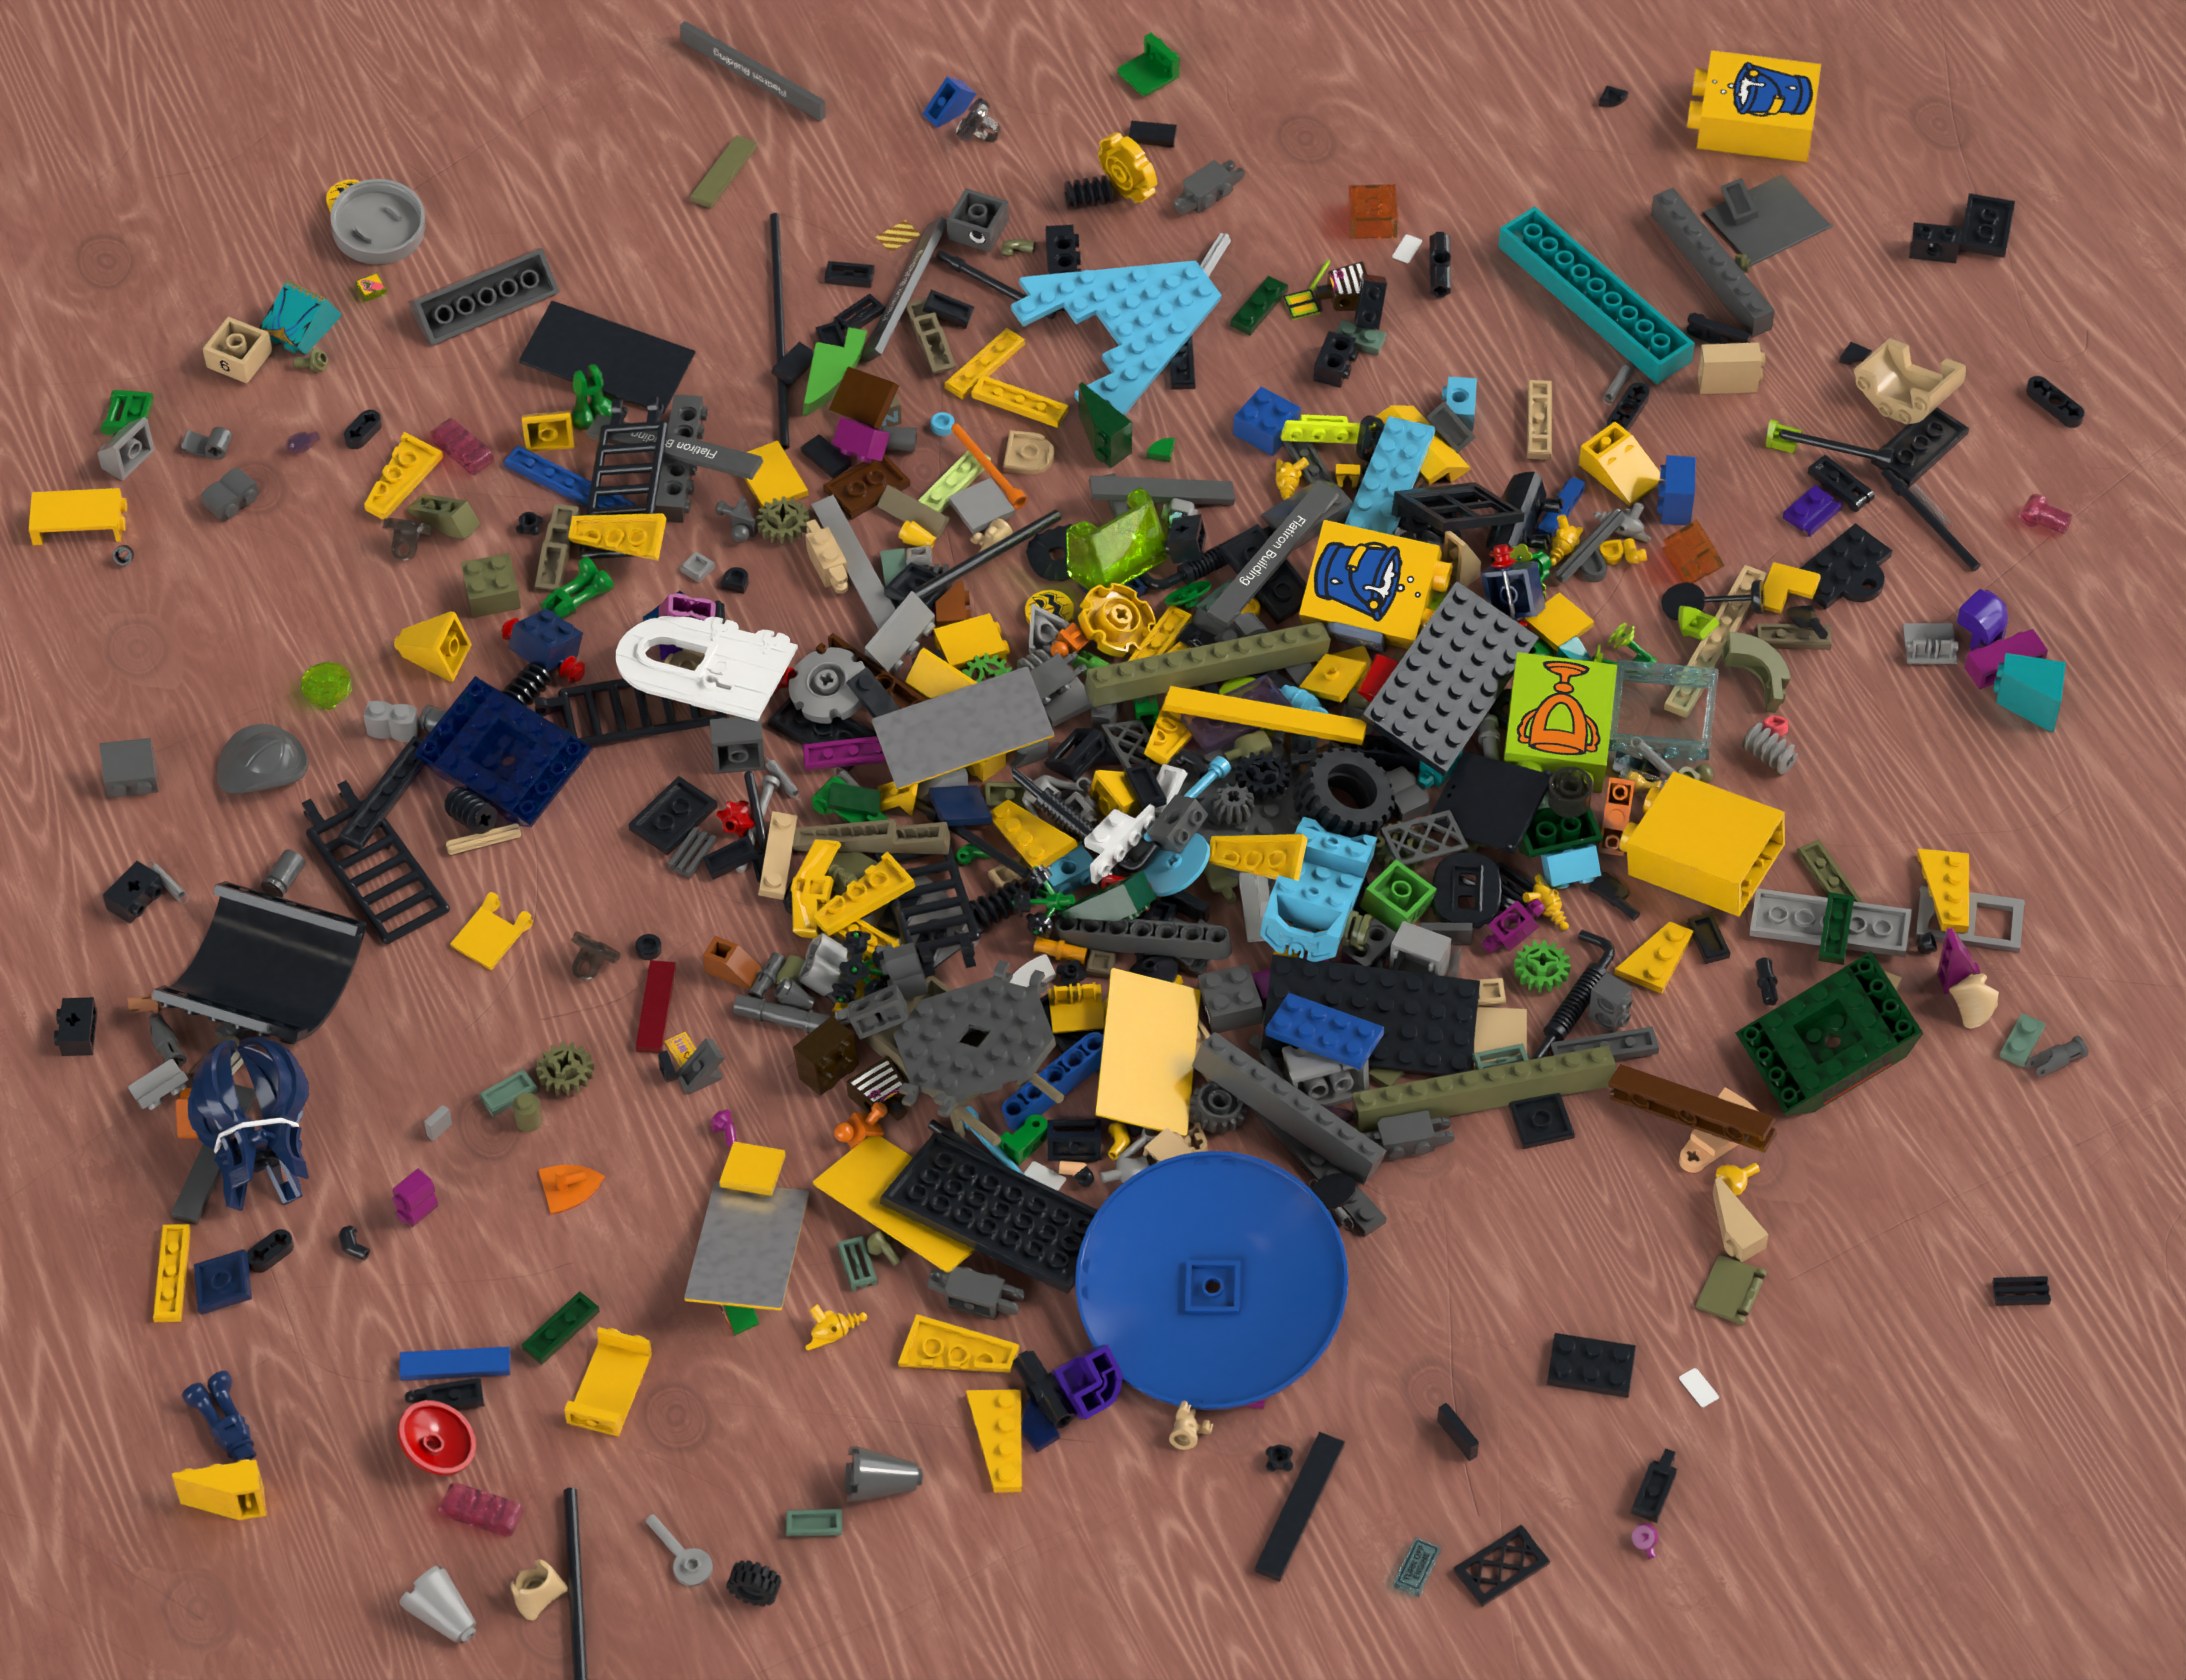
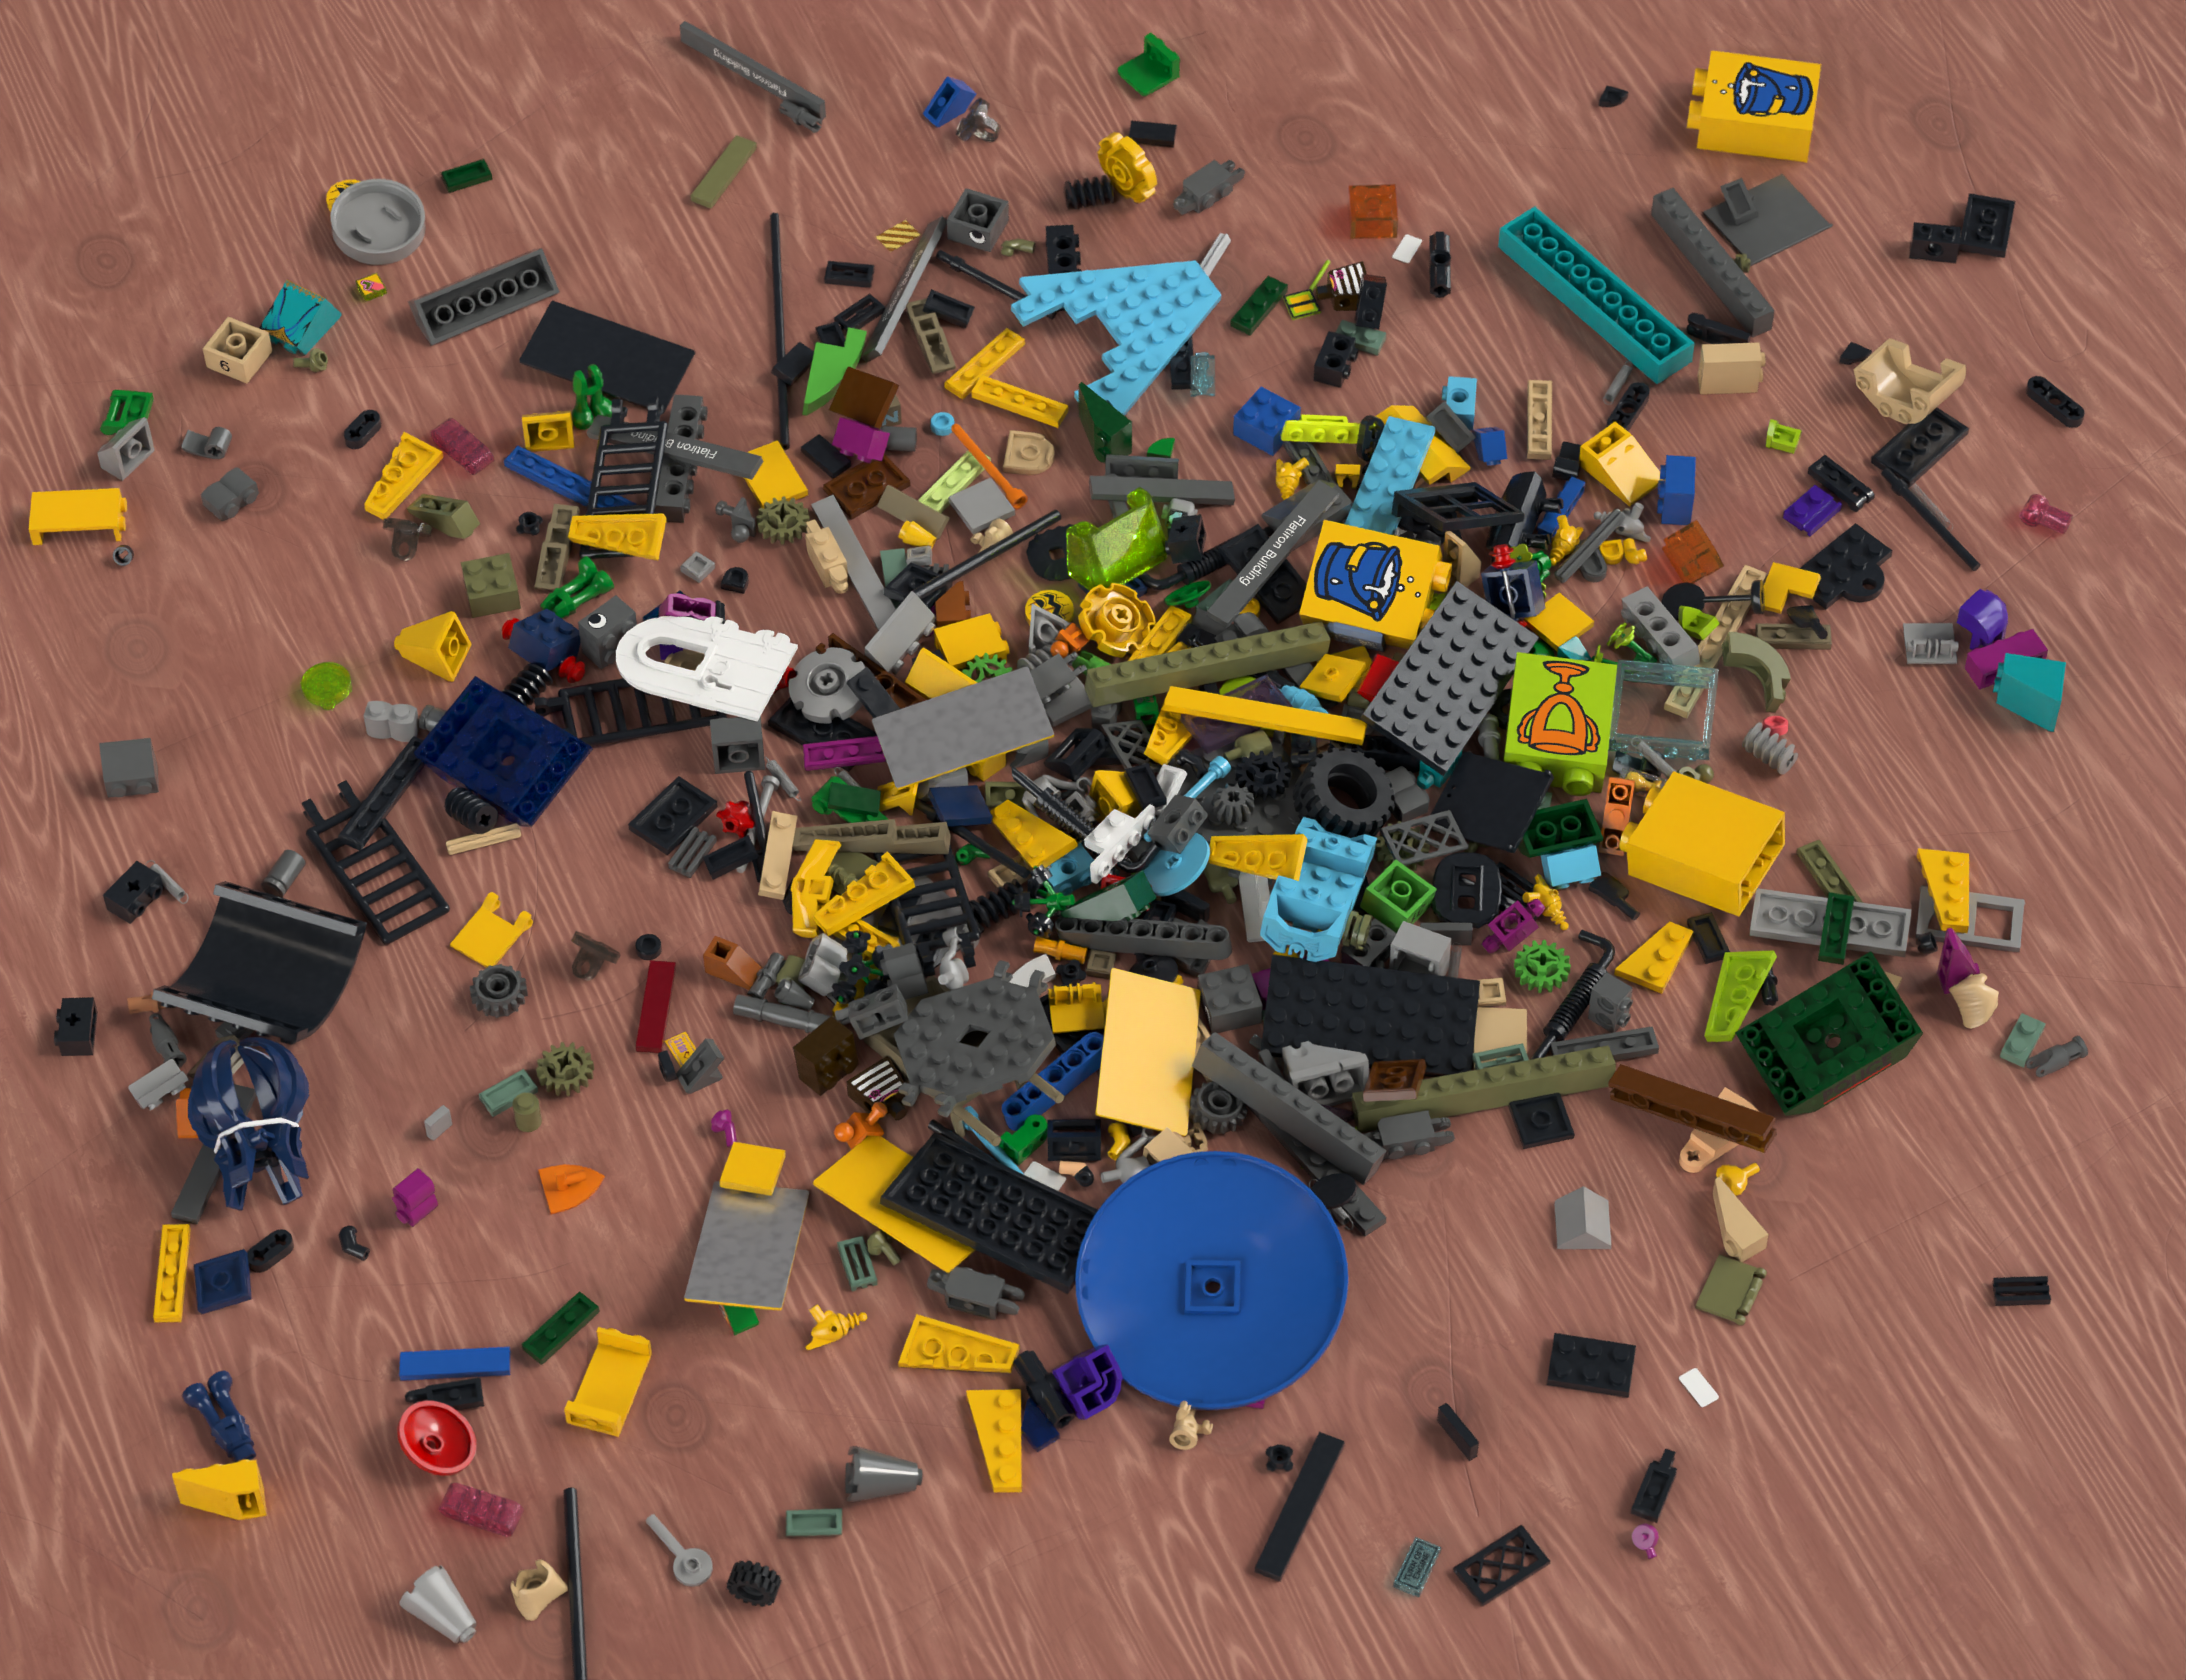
dark grey piece [216,724,309,795] -> none
clear purple cylinder [286,431,320,454] -> none
blue plate [1265,993,1384,1070] -> none
clear smoke piece [1547,767,1593,818] -> none
black piece [1779,429,1895,468] -> none
none -> dark green tile [441,159,493,193]
none -> dark grey gear [470,964,528,1018]
none -> dark grey brick [578,595,637,670]
none -> dark grey pin [779,99,822,133]
none -> light grey piece [938,927,969,990]
none -> dark grey tile [1105,454,1179,479]
none -> clear light blue hips [1191,352,1215,397]
none -> reddish brown tile [1363,1059,1426,1102]
none -> blue slope [1472,427,1507,465]
none -> black panel [1552,441,1581,481]
none -> light grey slope [1554,1186,1611,1249]
none -> light grey brick [1621,586,1700,676]
none -> lime wing [1704,950,1777,1042]

